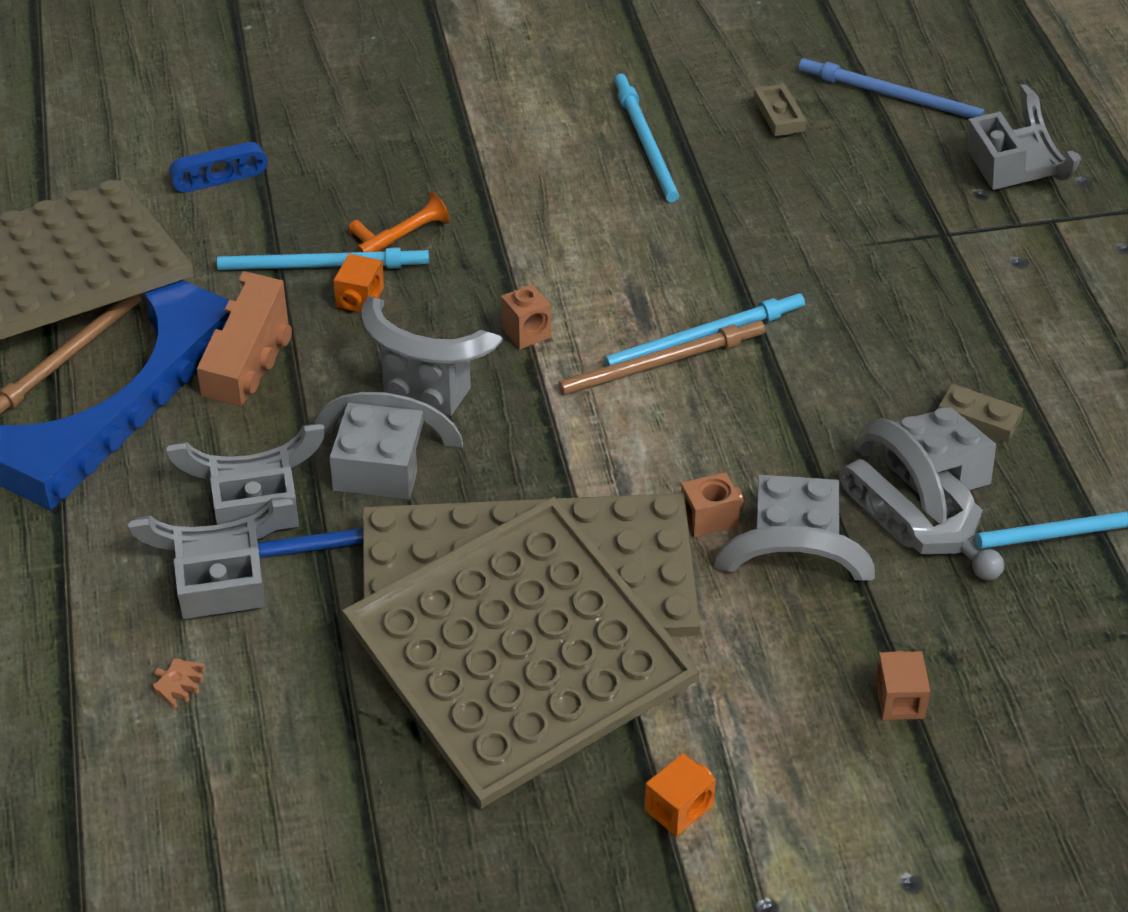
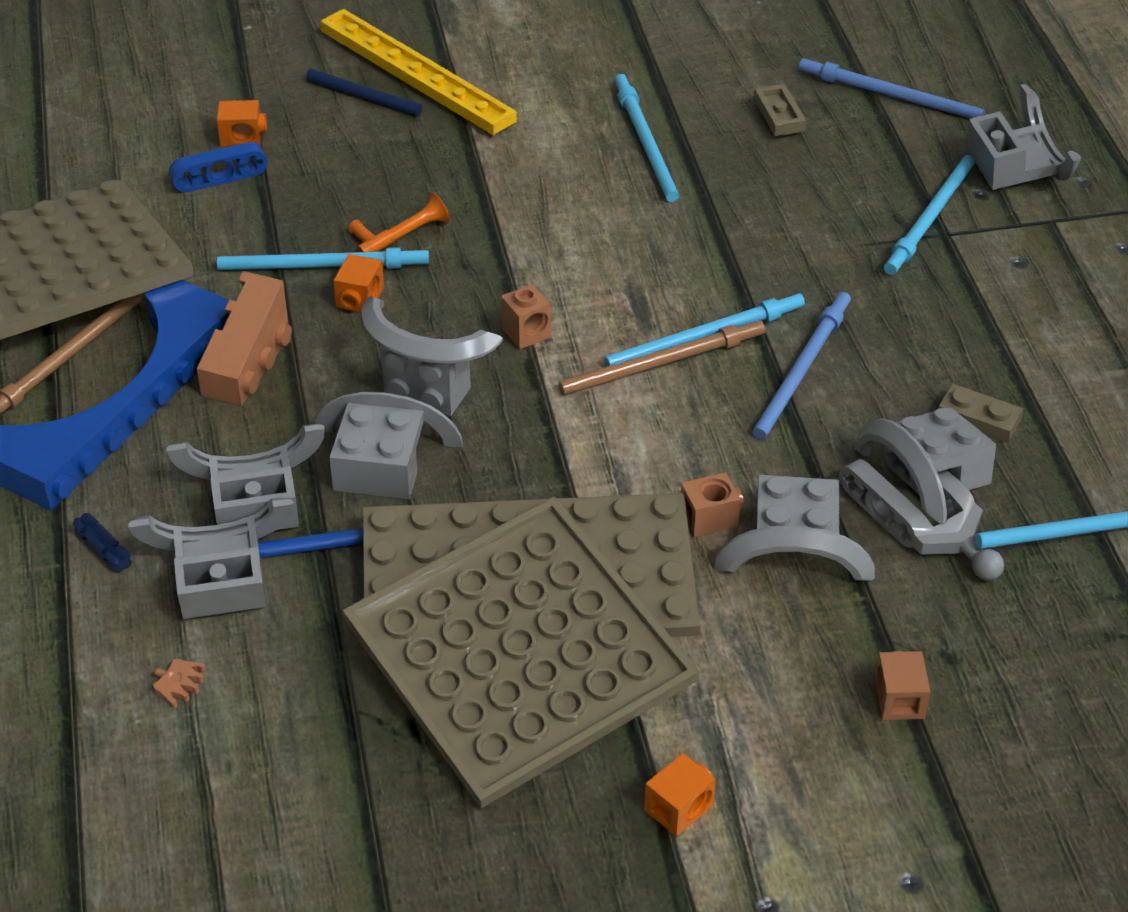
none -> dark blue axle [73,513,132,573]
none -> orange brick [217,100,267,147]
none -> dark blue bar [306,69,422,117]
none -> yellow plate [320,9,517,136]
none -> medium blue bar [752,292,851,440]
none -> medium azure bar [884,155,975,275]

